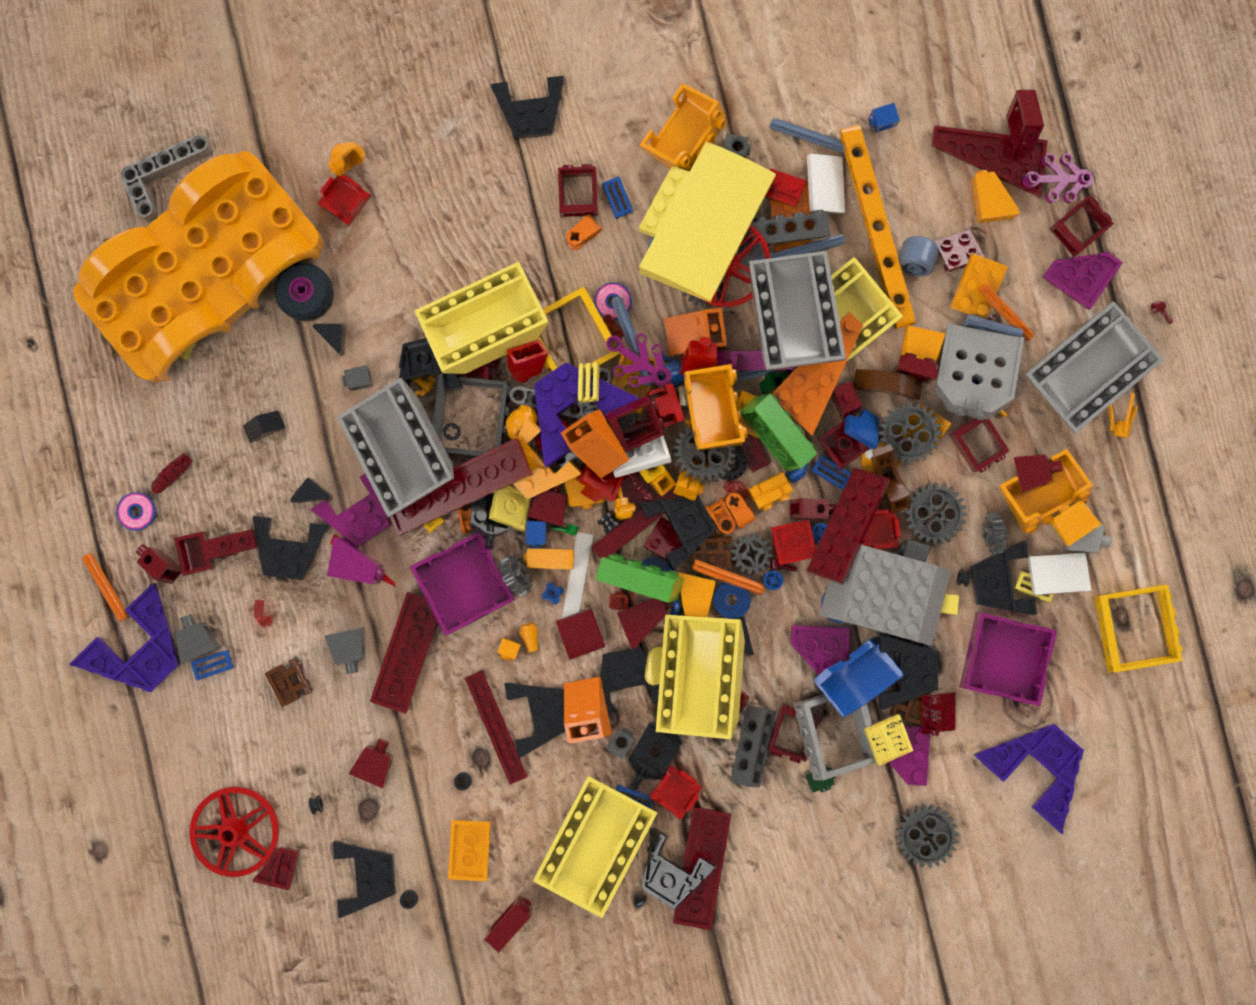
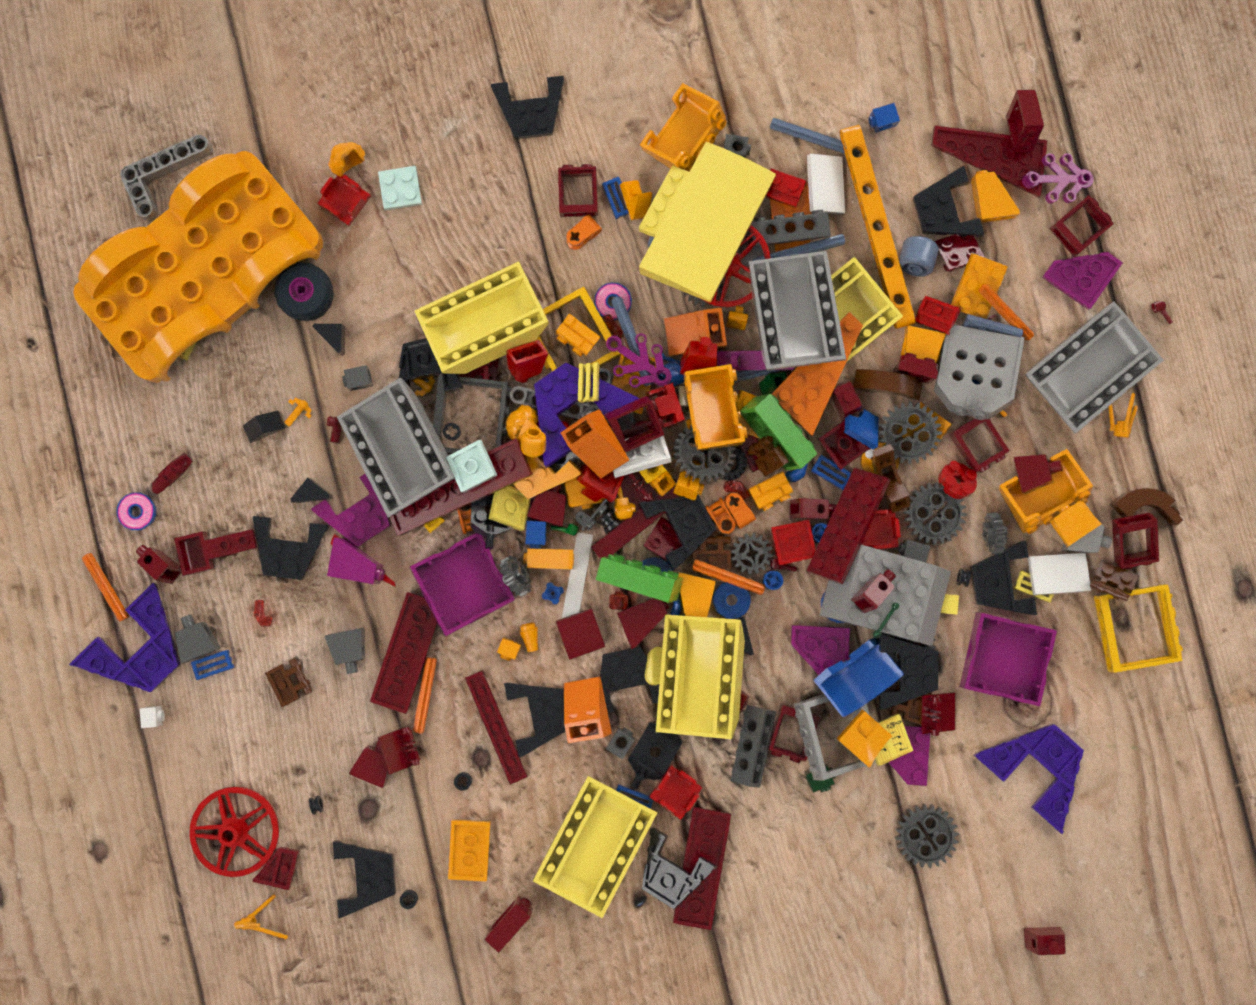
none -> white plate [140,706,165,728]
none -> light orange plant [234,894,288,939]
none -> light orange piece [284,397,312,427]
none -> dark red arm [326,416,342,444]
none -> light aqua plate [378,166,422,211]
none -> dark red hinge [378,727,421,775]
none -> orange axle [413,657,437,734]
none -> light aqua plate [446,440,497,493]
none -> light orange head [520,428,546,458]
none -> light orange brick [555,313,600,357]
none -> dark grey hinge [575,499,608,532]
none -> light orange slope [619,180,652,220]
none -> light orange tile [726,306,748,330]
none -> reddish brown plate [747,436,789,477]
none -> light orange plate [837,709,892,768]
none -> torso [850,569,896,613]
none -> clear green hinge [873,602,899,638]
none -> black wing [913,166,984,237]
none -> red plate [915,295,961,335]
none -> red plate [938,461,977,499]
none -> dark red torso [1024,927,1066,955]
none -> reddish brown plate [1090,560,1139,602]
none -> reddish brown arch [1109,488,1183,526]
none -> dark red window [1112,512,1159,569]

